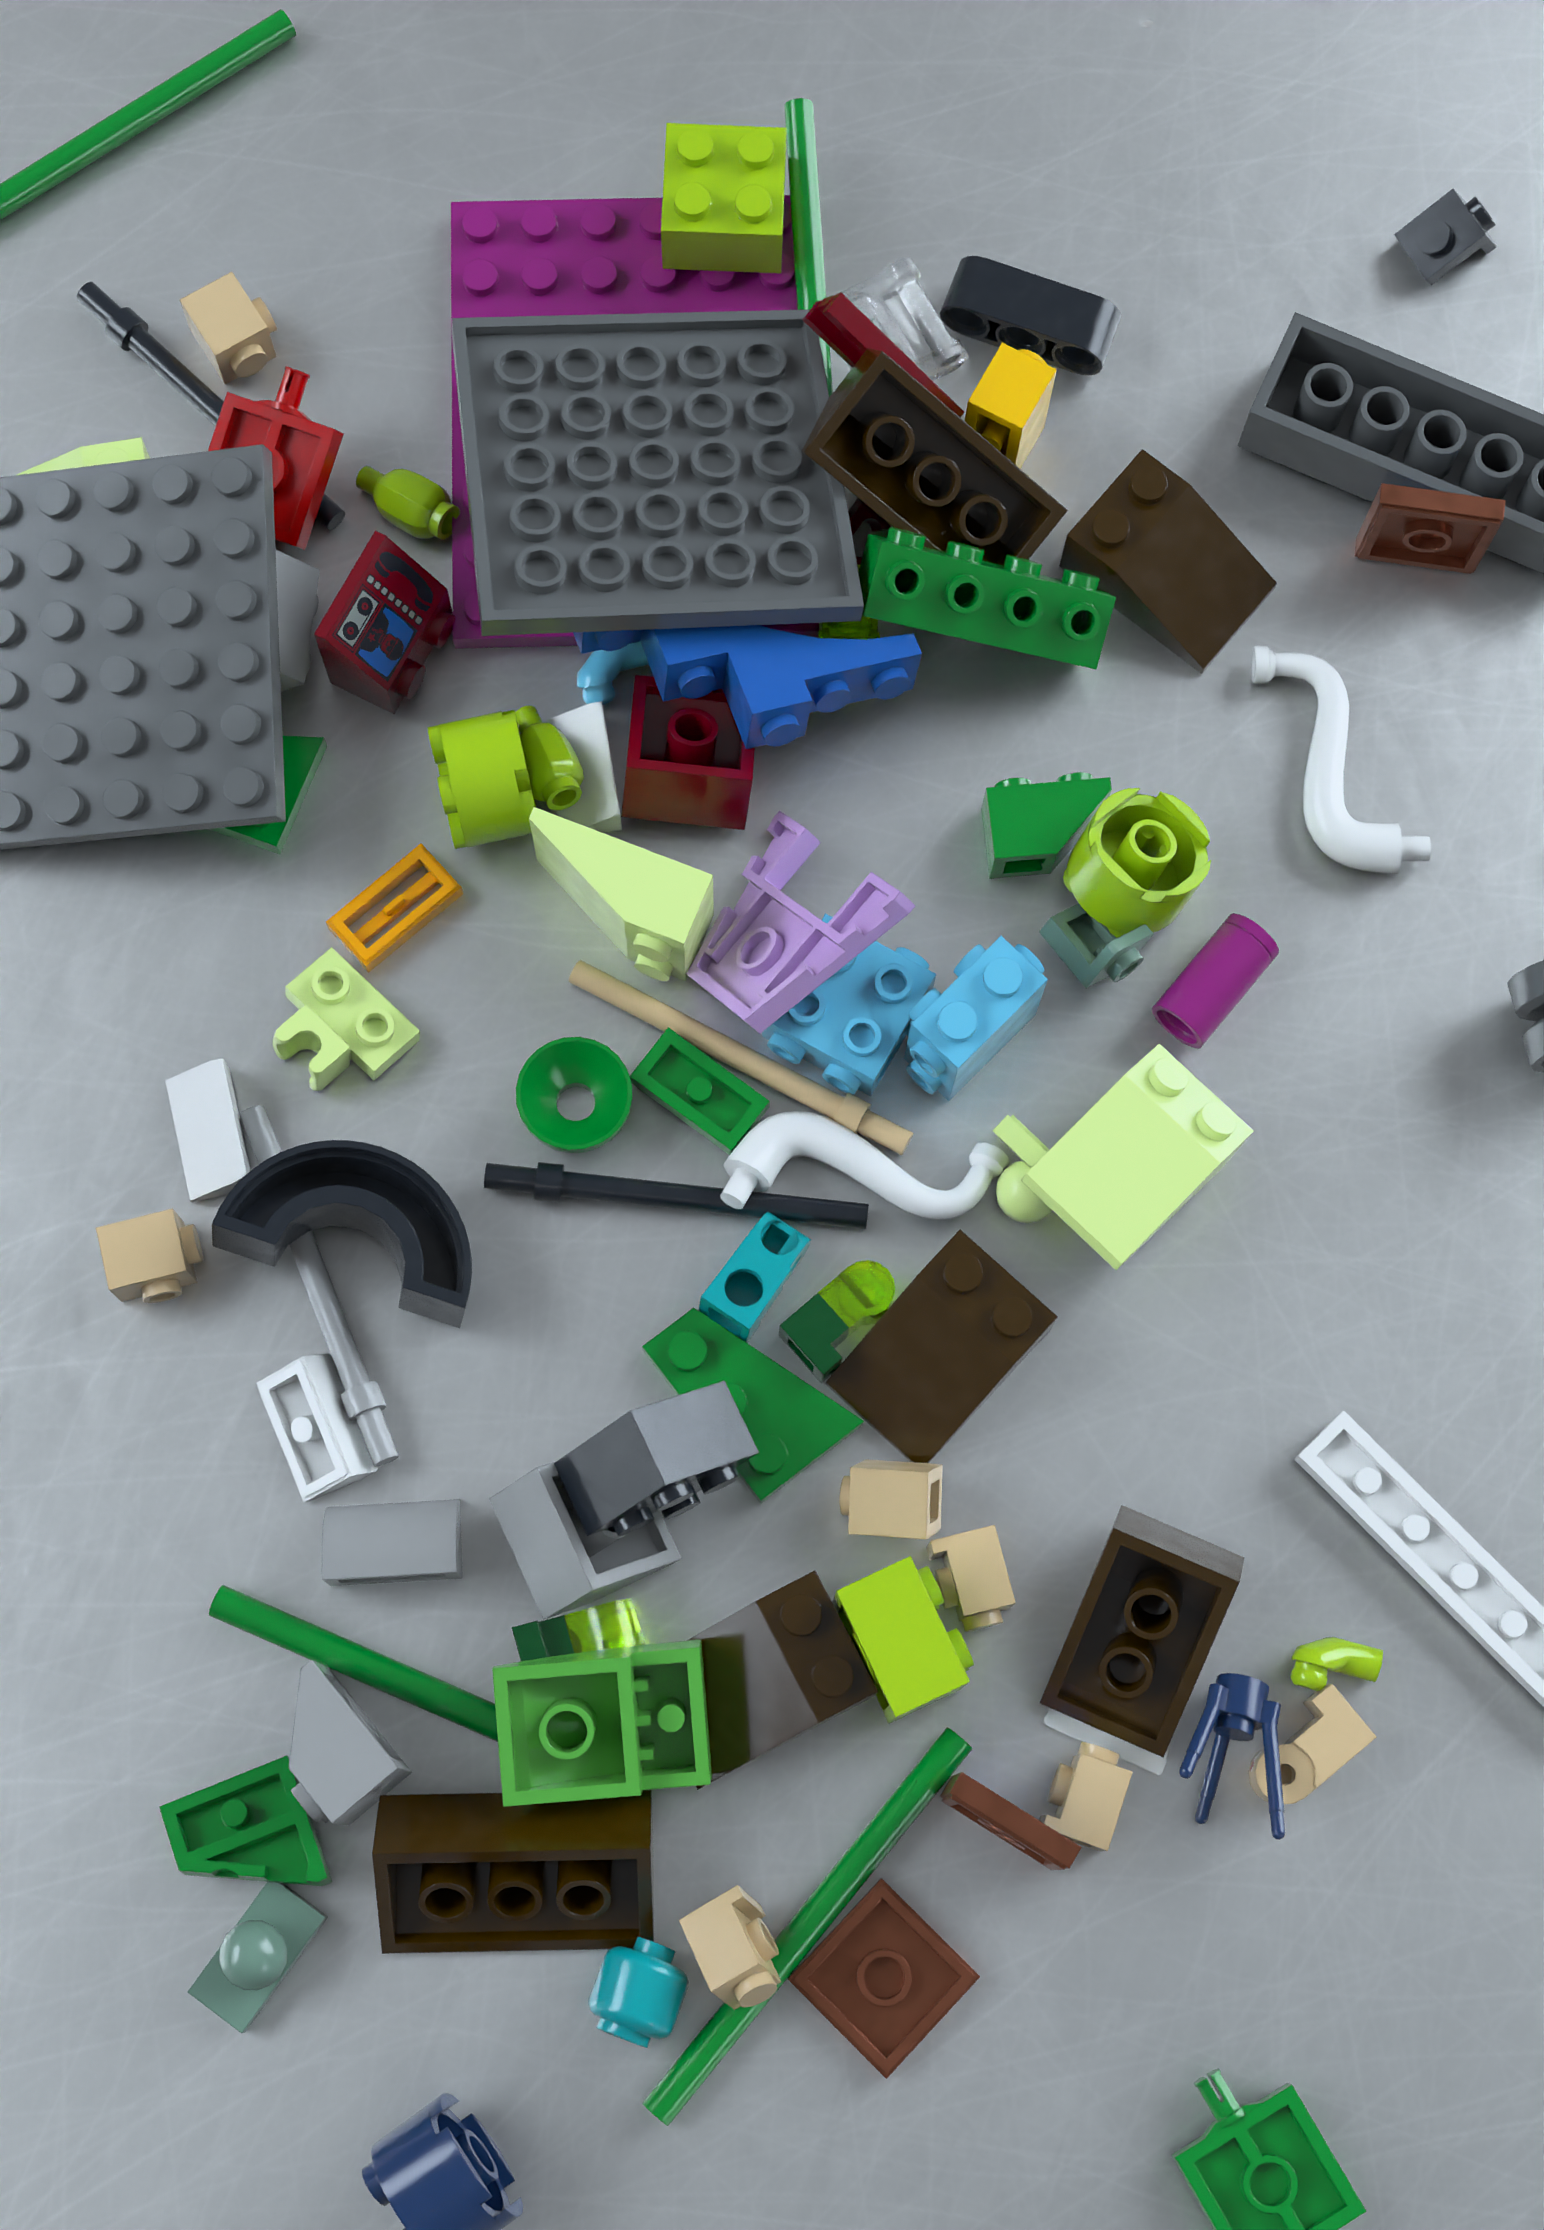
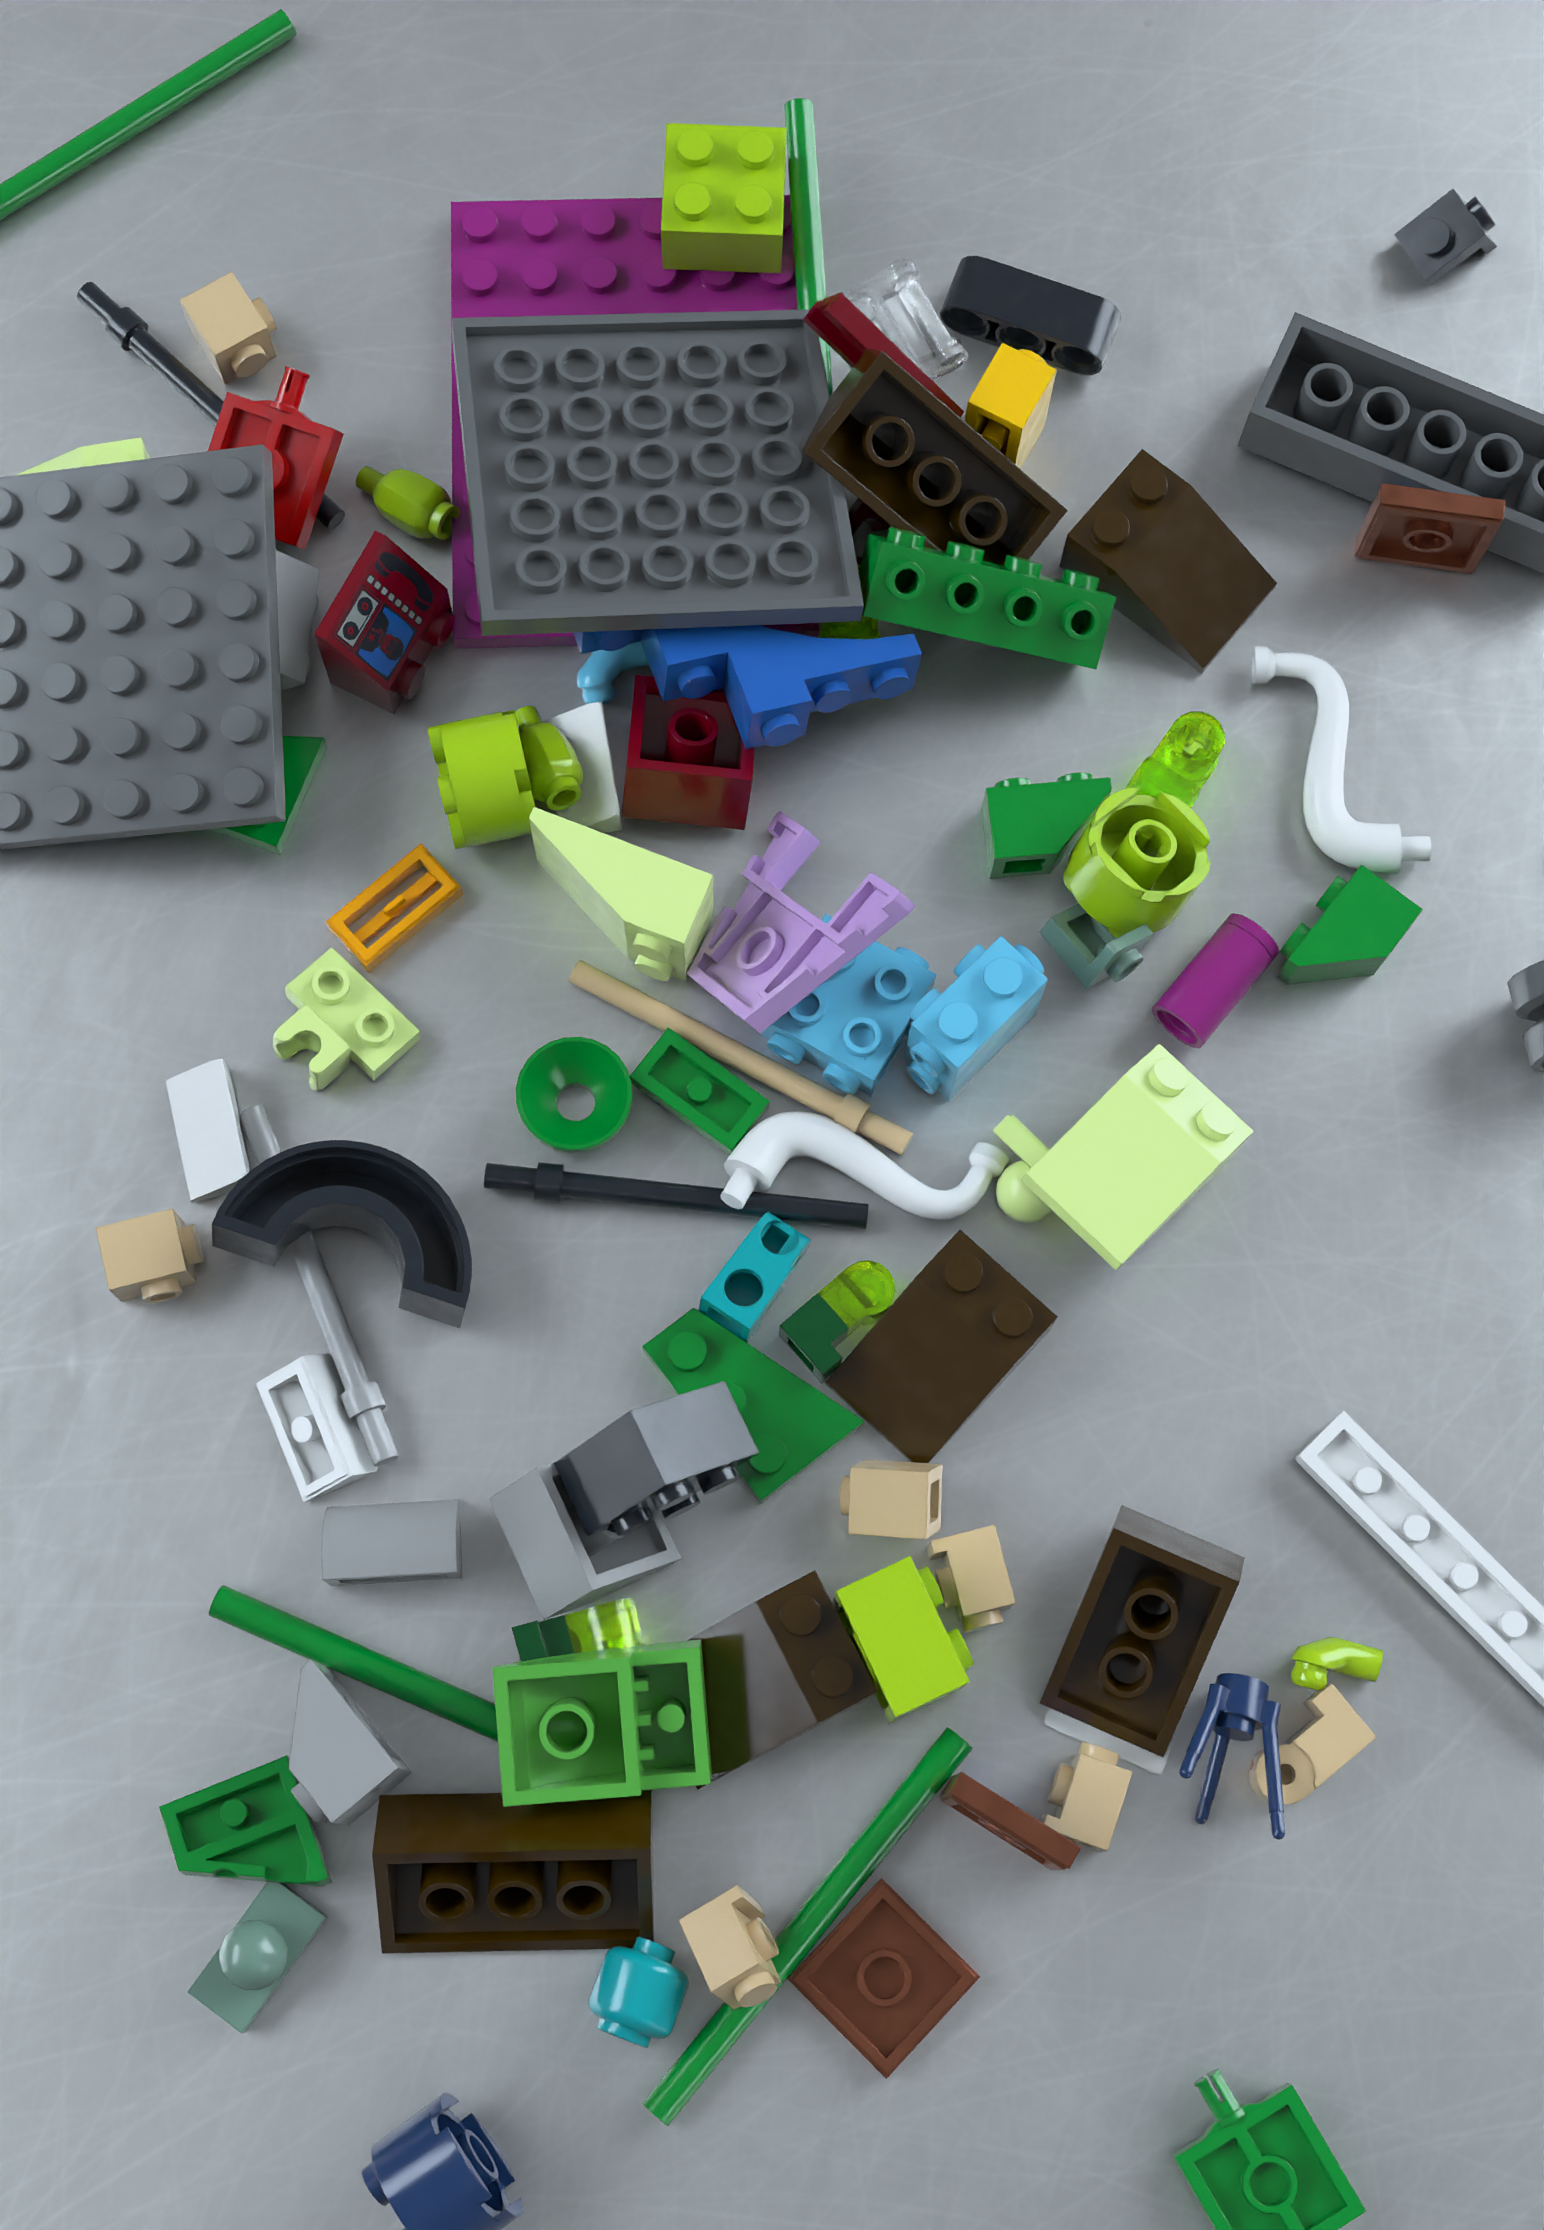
none -> clear neon green piece [1125,711,1225,808]
none -> green slope [1277,865,1423,985]

